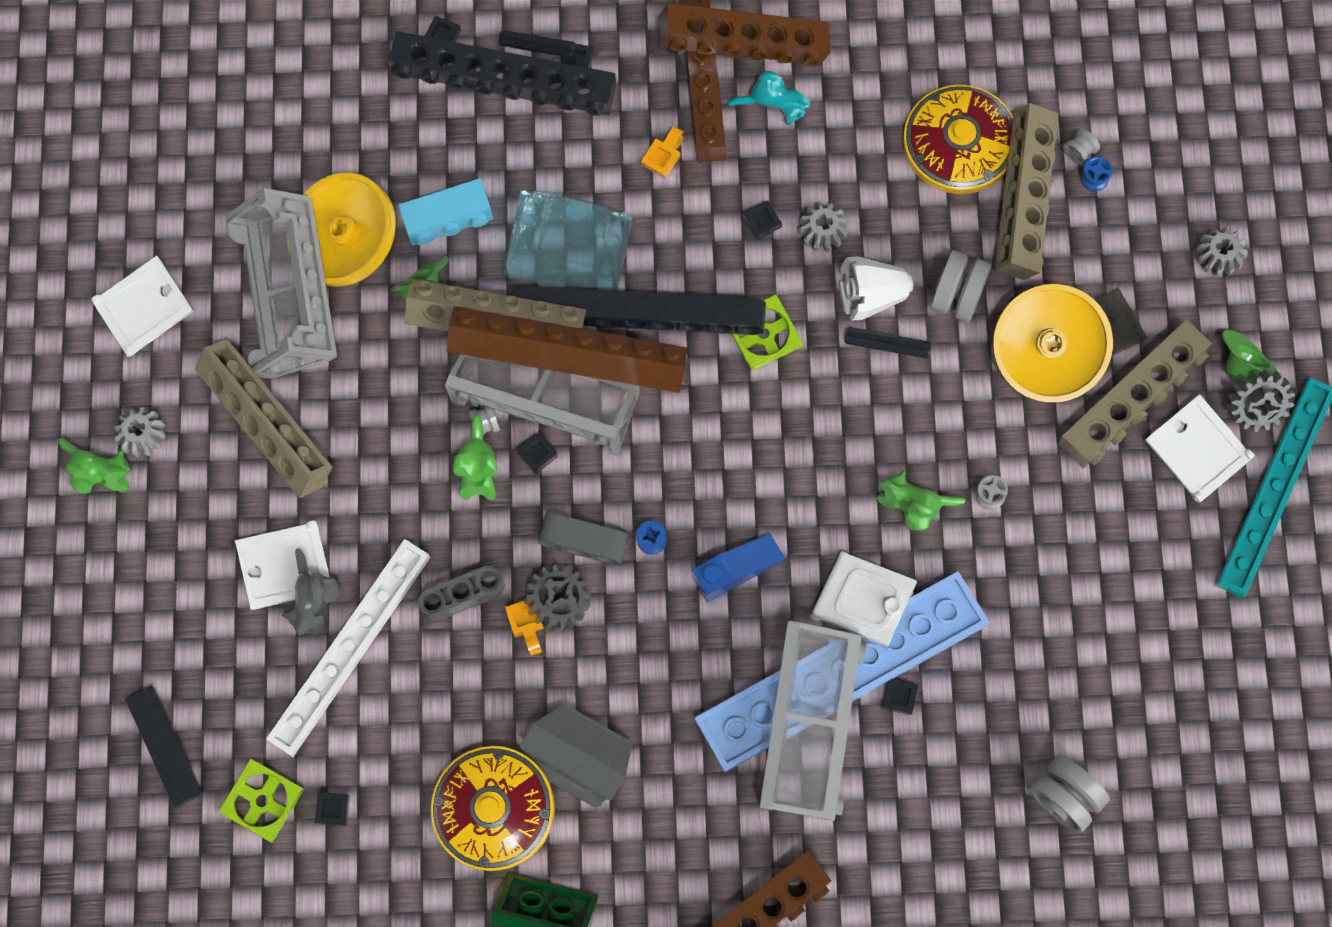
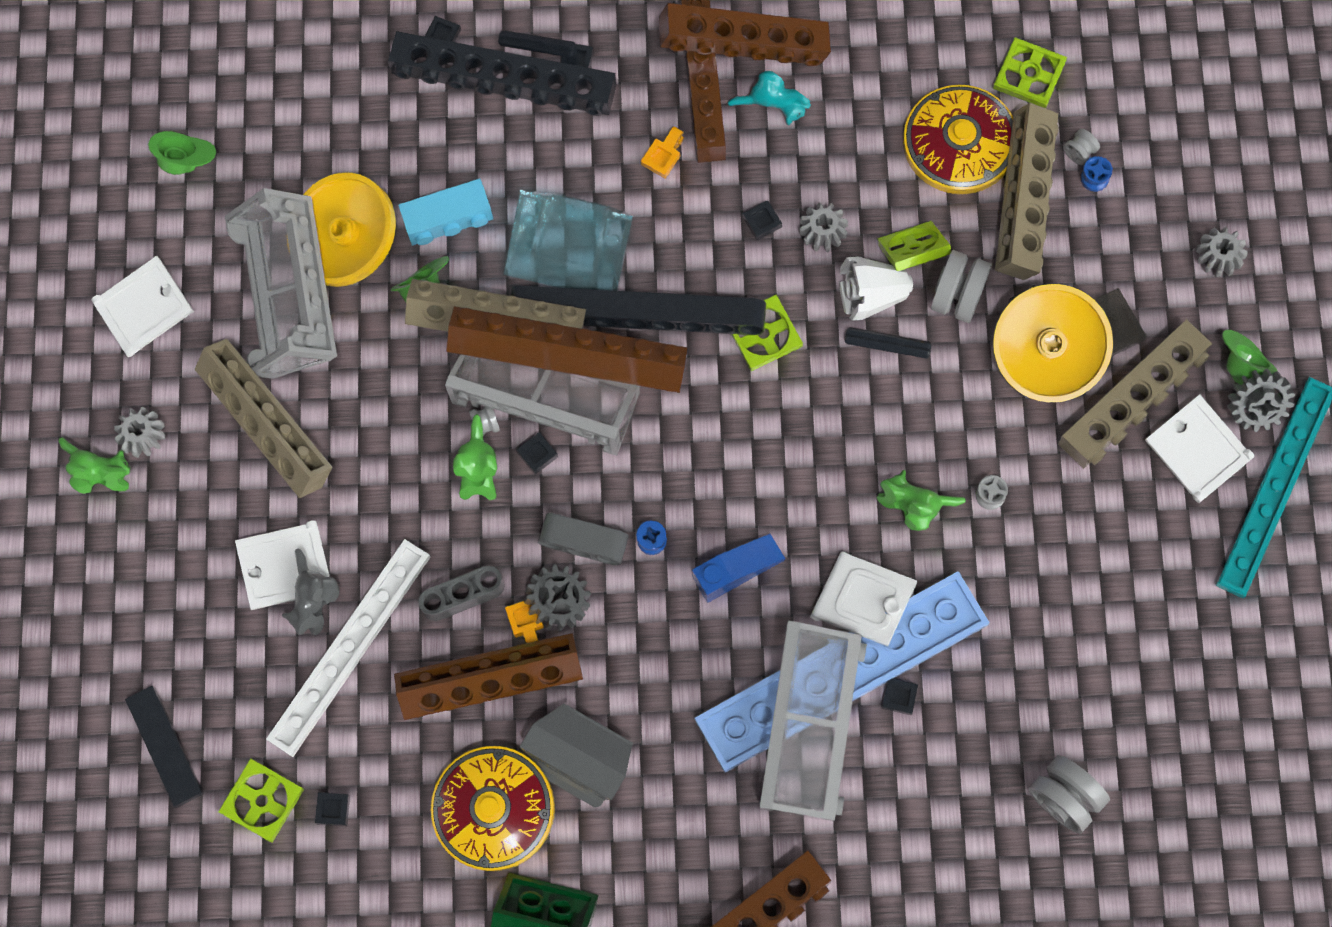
none -> bright green piece [148,131,216,175]
none -> reddish brown brick [394,633,583,720]
none -> lime piece [877,221,951,271]
none -> lime piece [993,37,1067,108]

